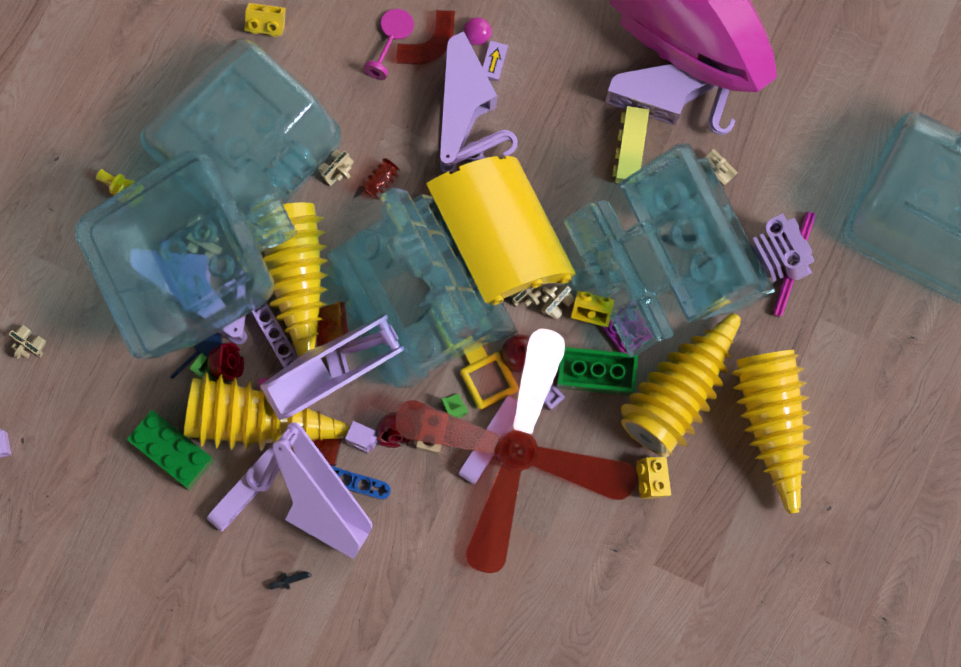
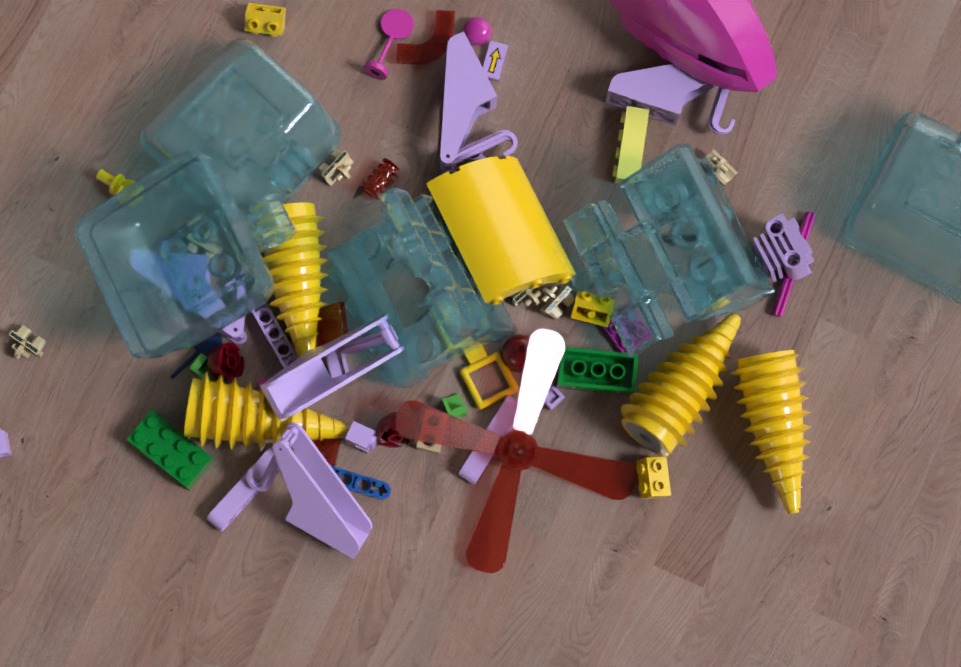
black piece [269,572,312,590] -> none

